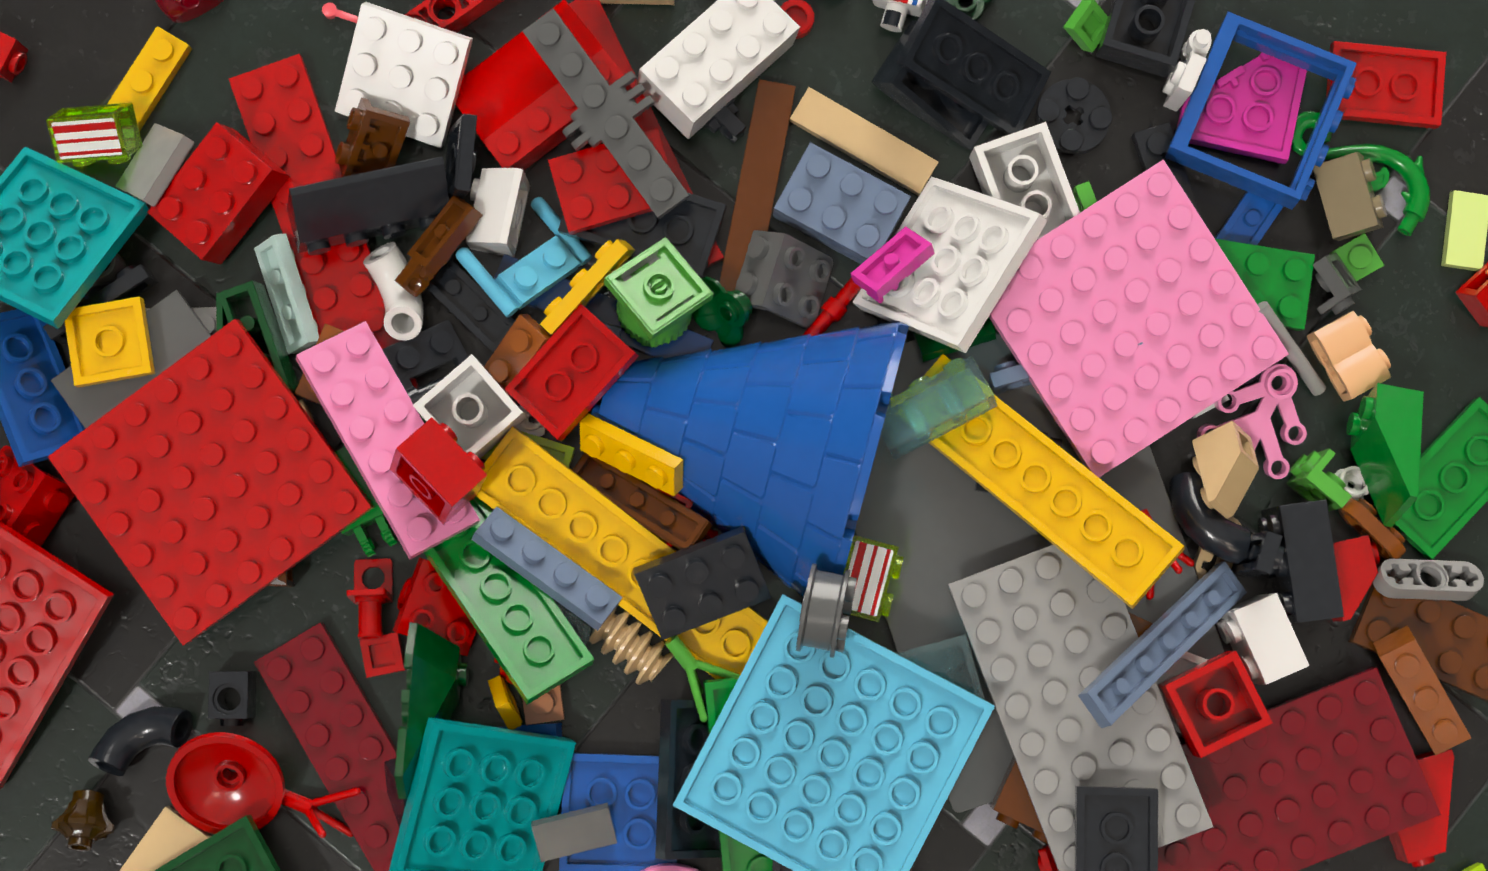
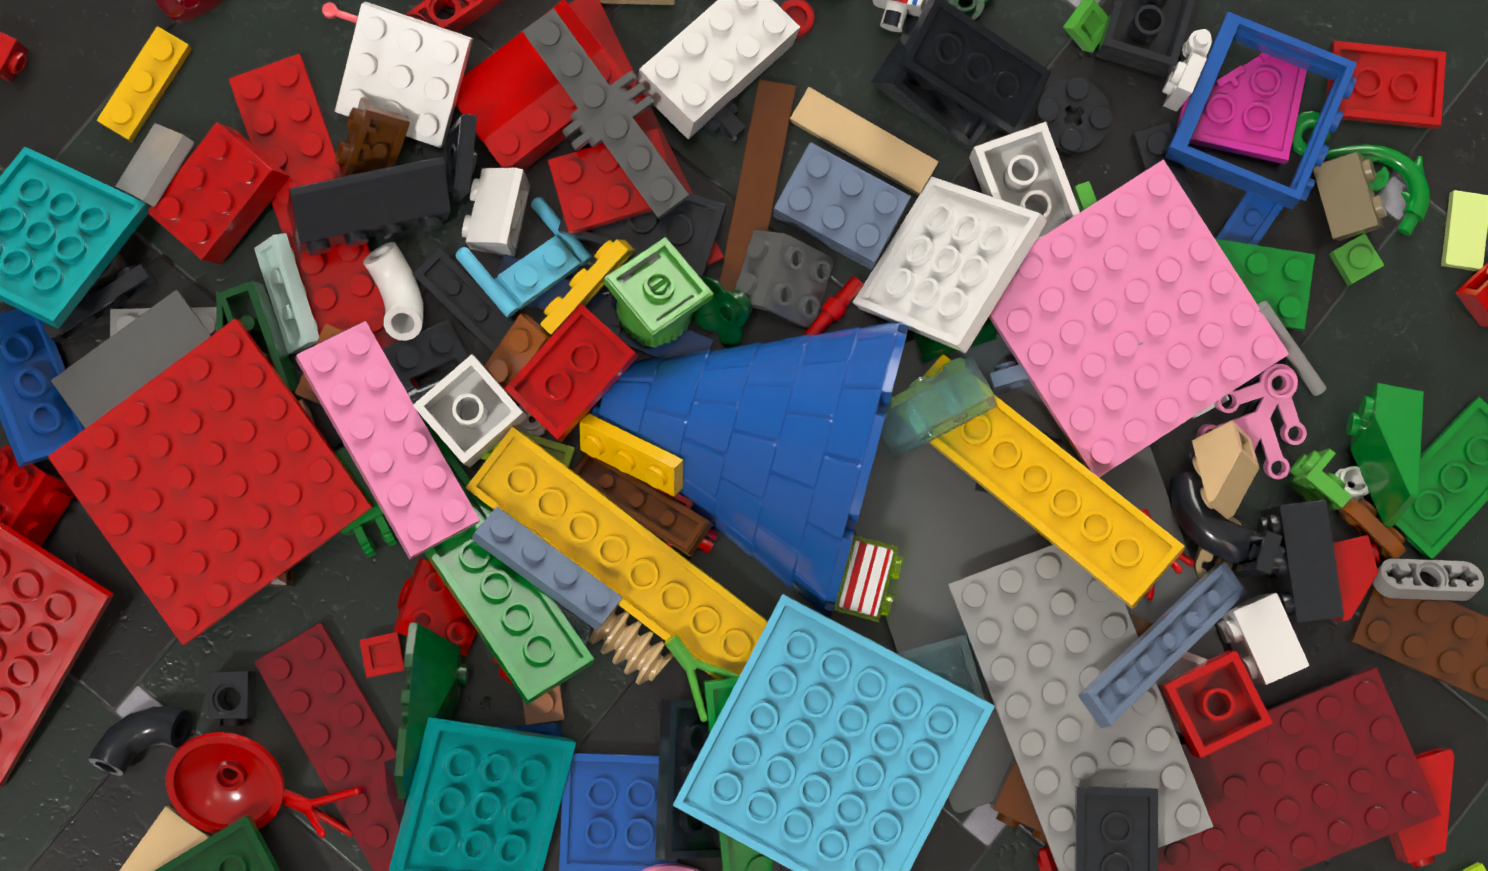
brick [46,103,143,167] -> none
dark brown rock [51,790,115,851] -> none
yellow plate [65,296,155,388] -> none
red bracket [346,558,393,640] -> none
red brick [389,417,487,525] -> none
reddish brown hinge [394,195,483,297] -> none
yellow tile [488,675,522,730] -> none
dark grey tile [531,802,617,862] -> none
black plate [633,526,771,640] -> none
dark grey wheel [796,563,857,658] -> none
dark pink plate [850,226,935,304] -> none
light nougat brick [1307,311,1391,401] -> none
dark grey bracket [1313,253,1362,315] -> none
dark orange brick [1373,625,1471,756] -> none

